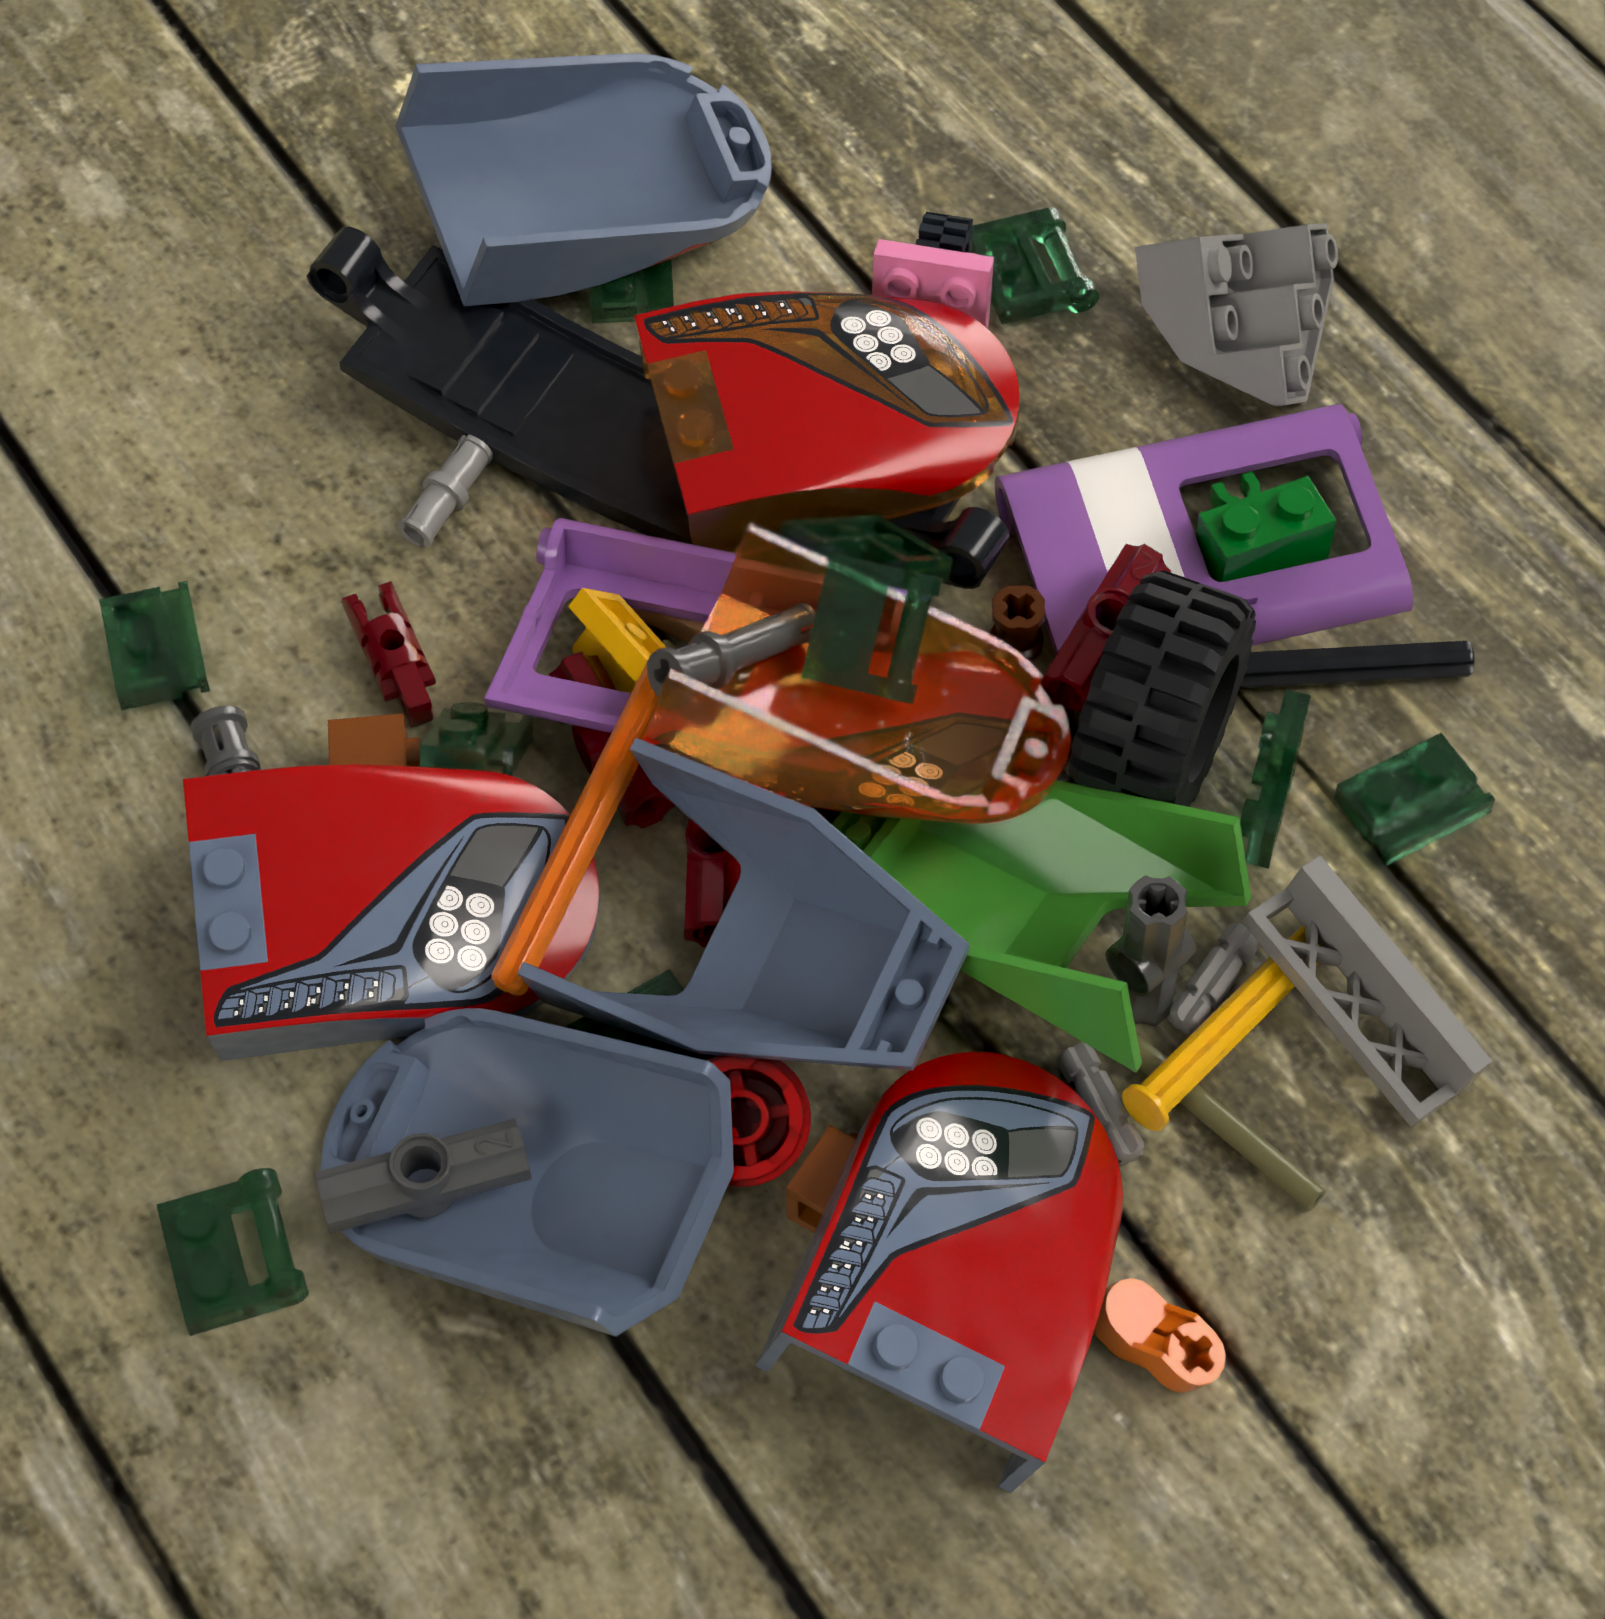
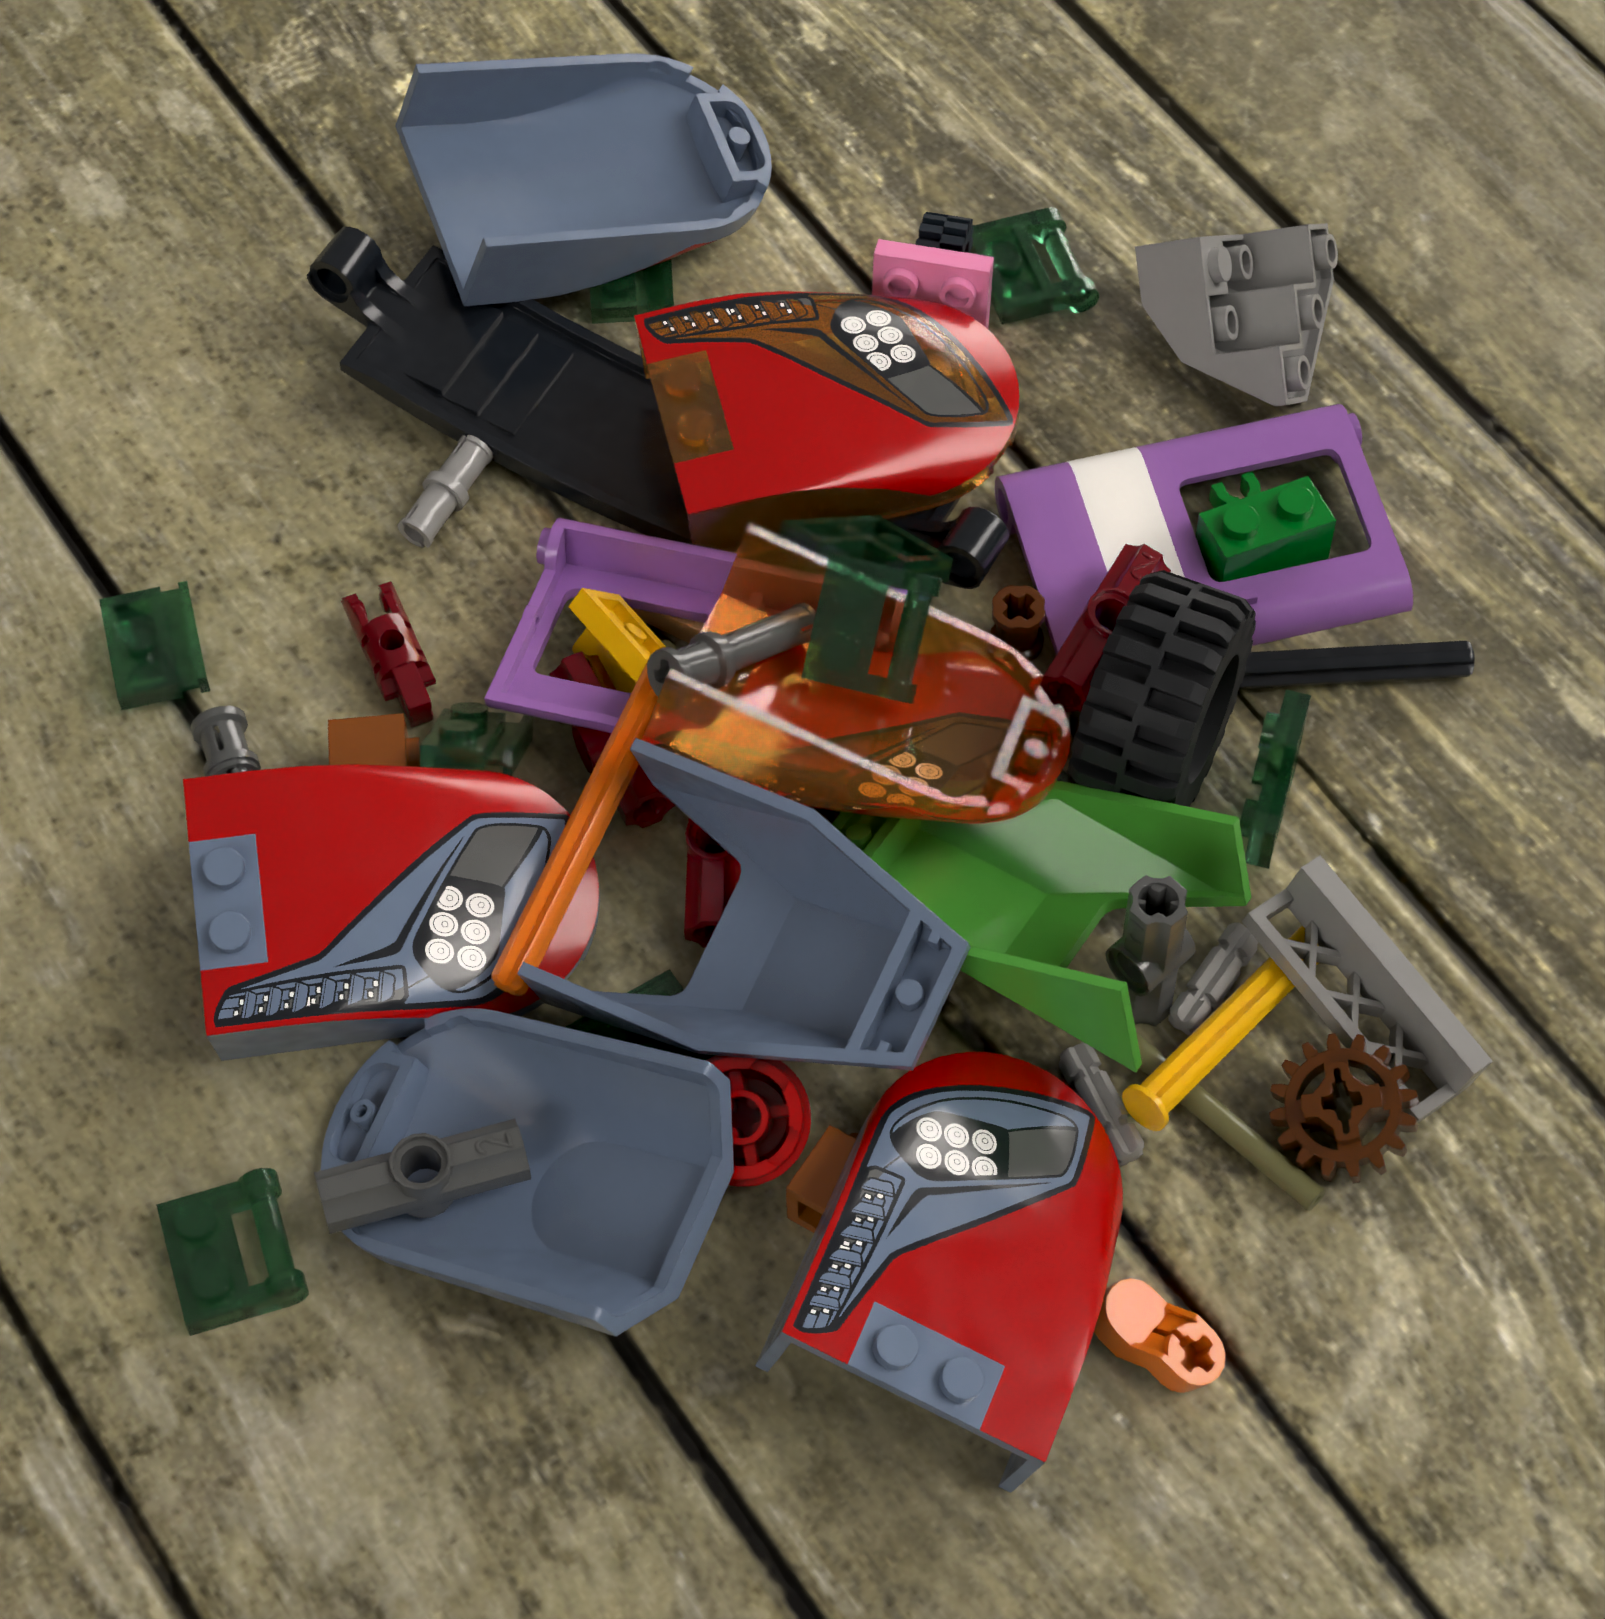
clear green plate [1334,732,1495,866] -> none
none -> reddish brown gear [1269,1033,1419,1183]

